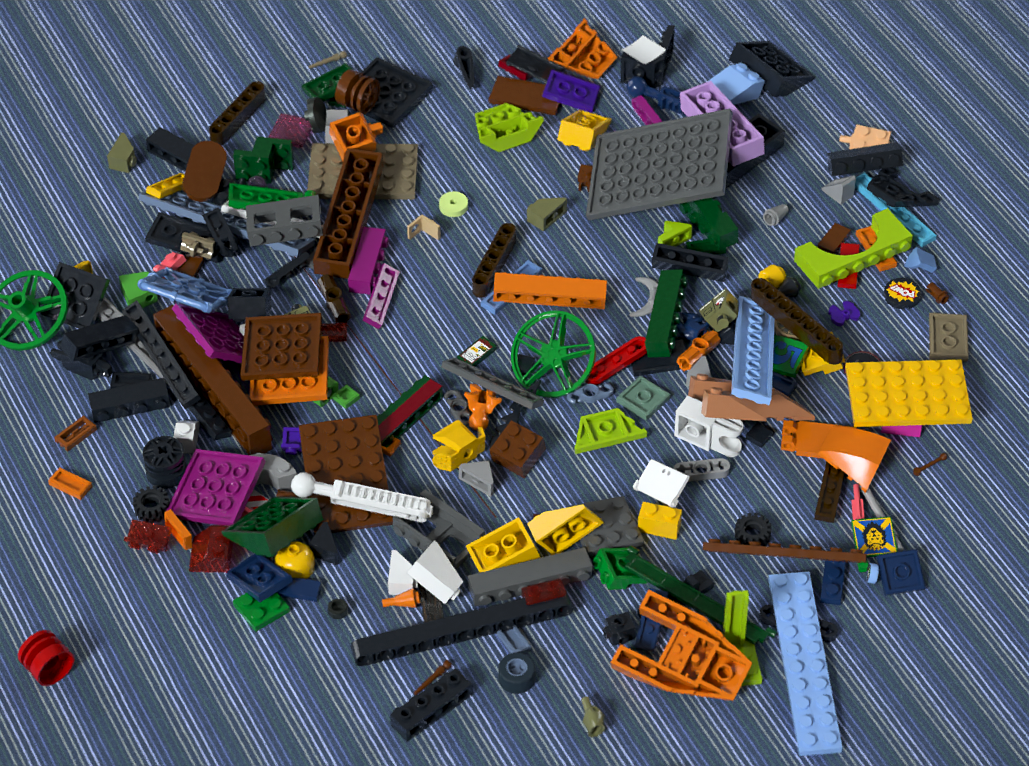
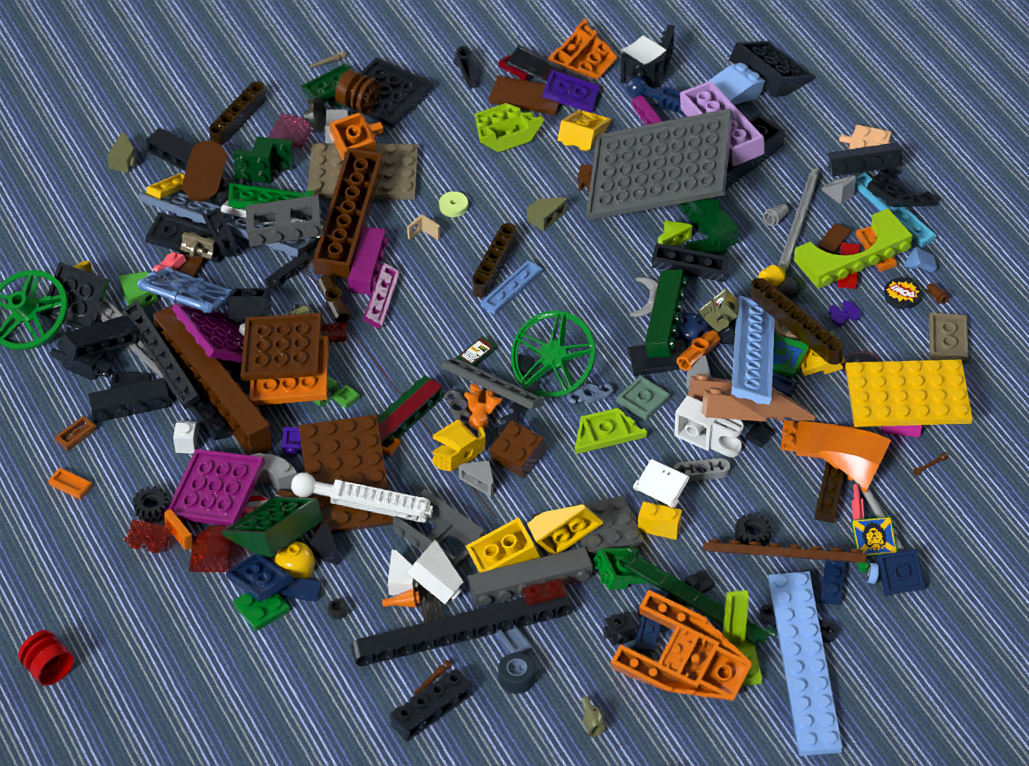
black wheel [142,436,187,489] -> none
clear purple plate [248,176,266,188] -> none
orange brick [493,272,607,309] -> none
red plate [583,336,647,385] -> none
none -> light grey piece [778,169,819,272]

